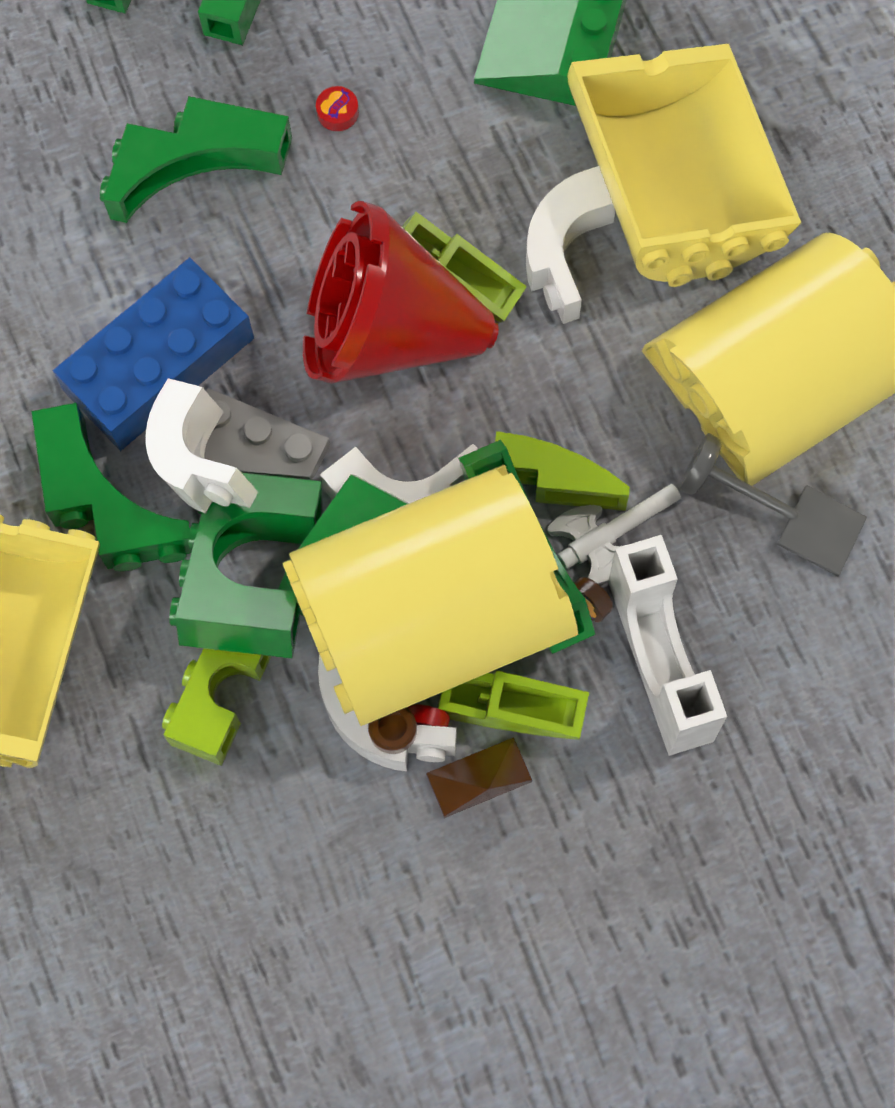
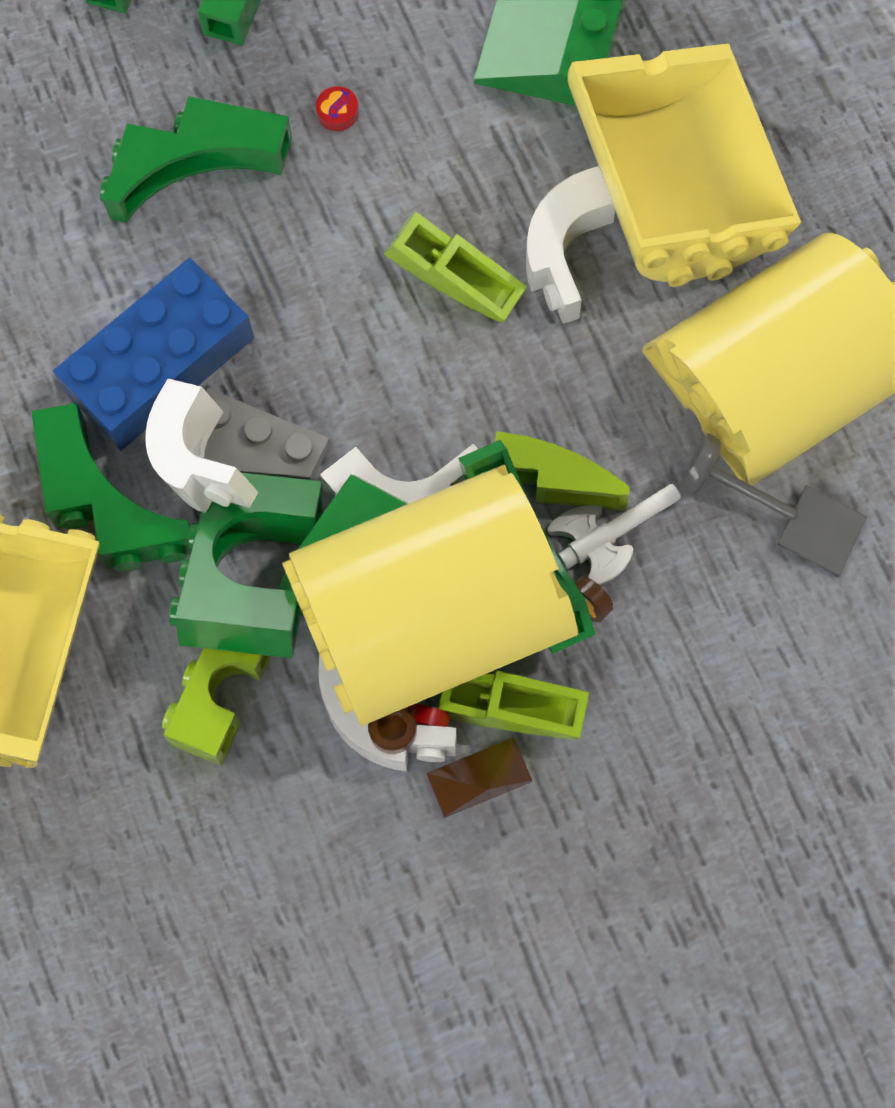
red cone [303,201,499,384] -> none
white arch [608,535,727,756] -> none

